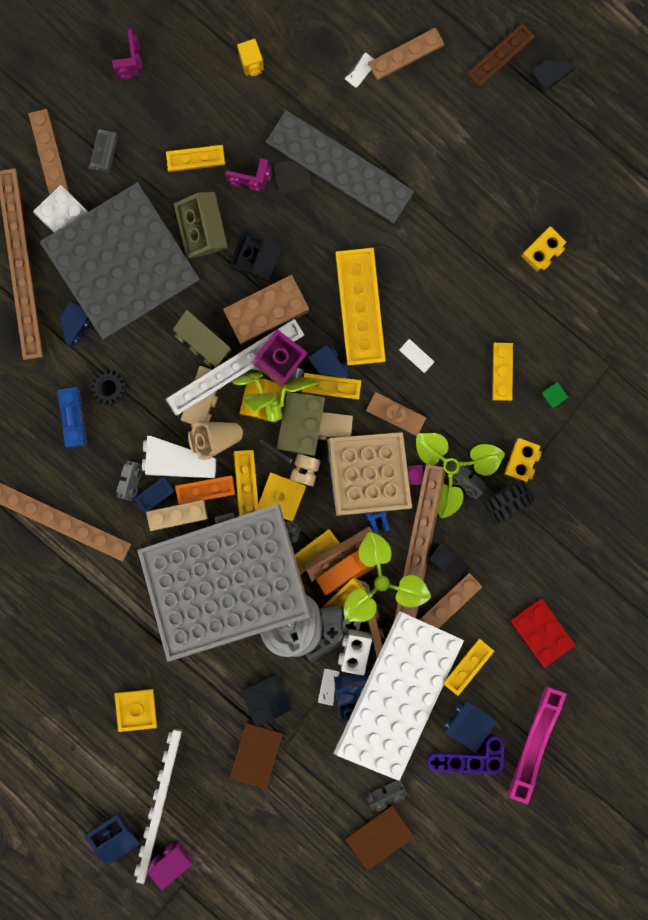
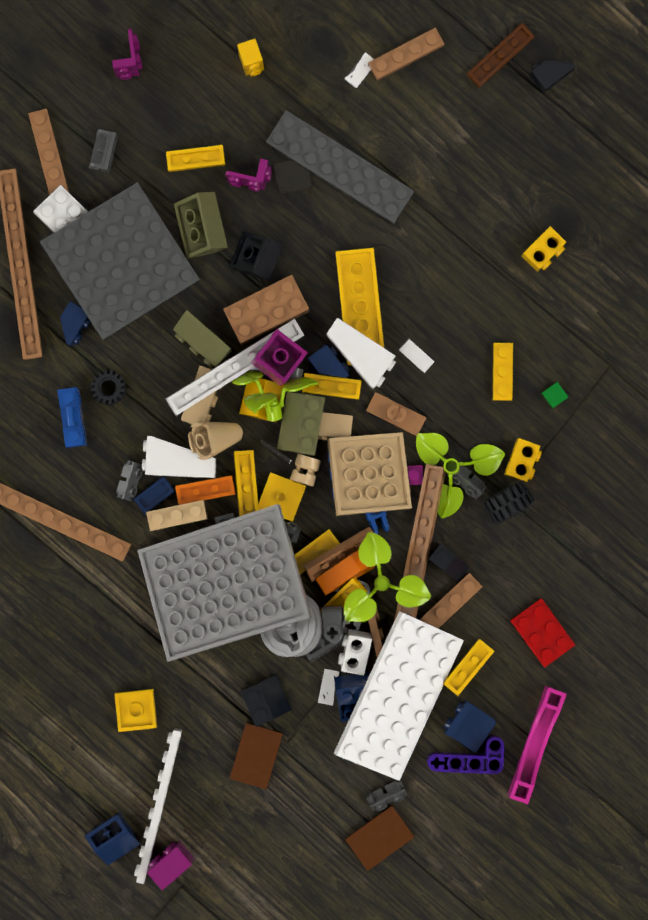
none -> white slope [327,318,396,390]

